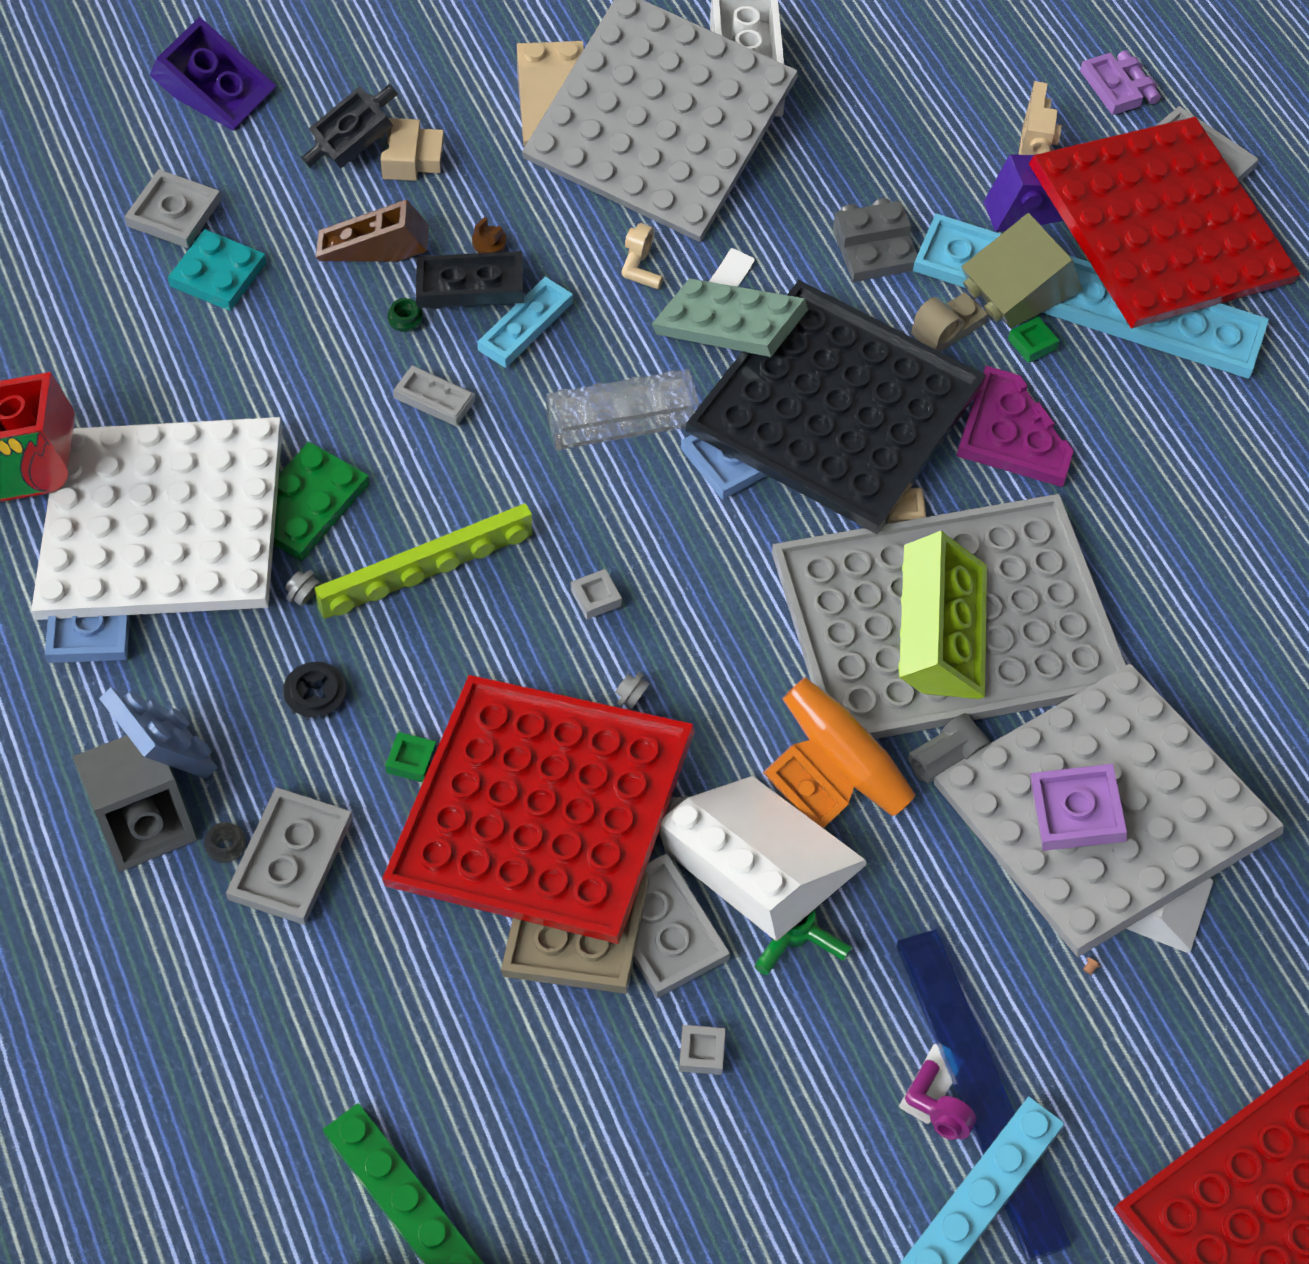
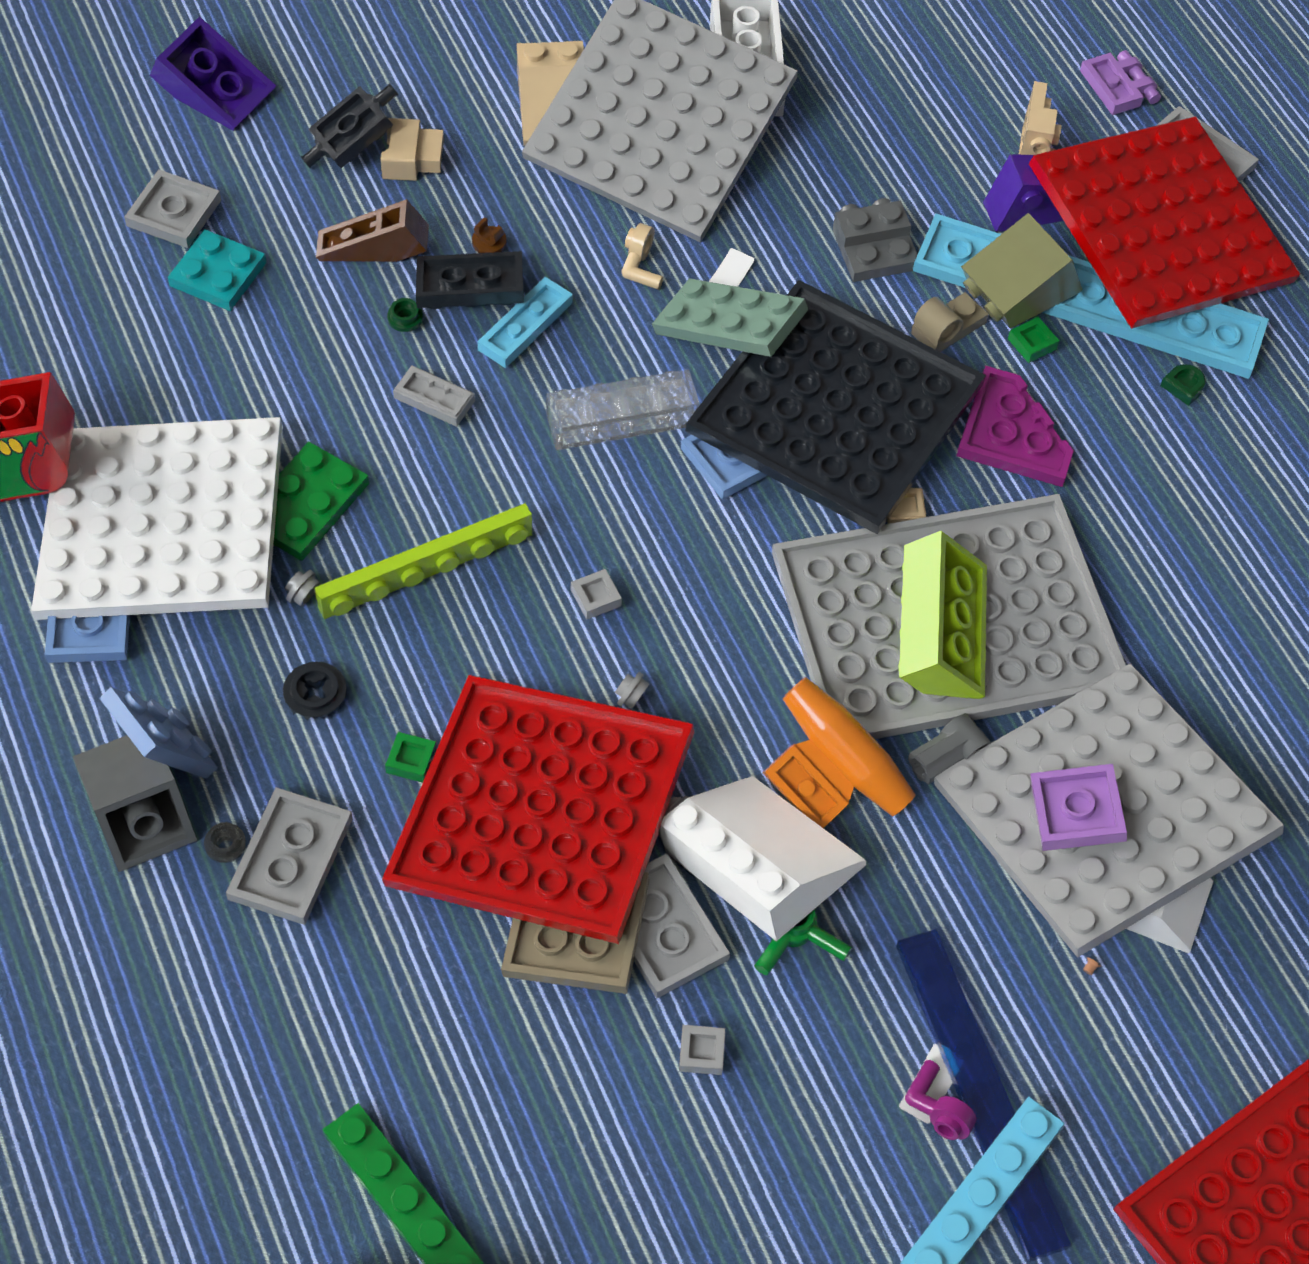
none -> dark green tile [1160,364,1206,406]

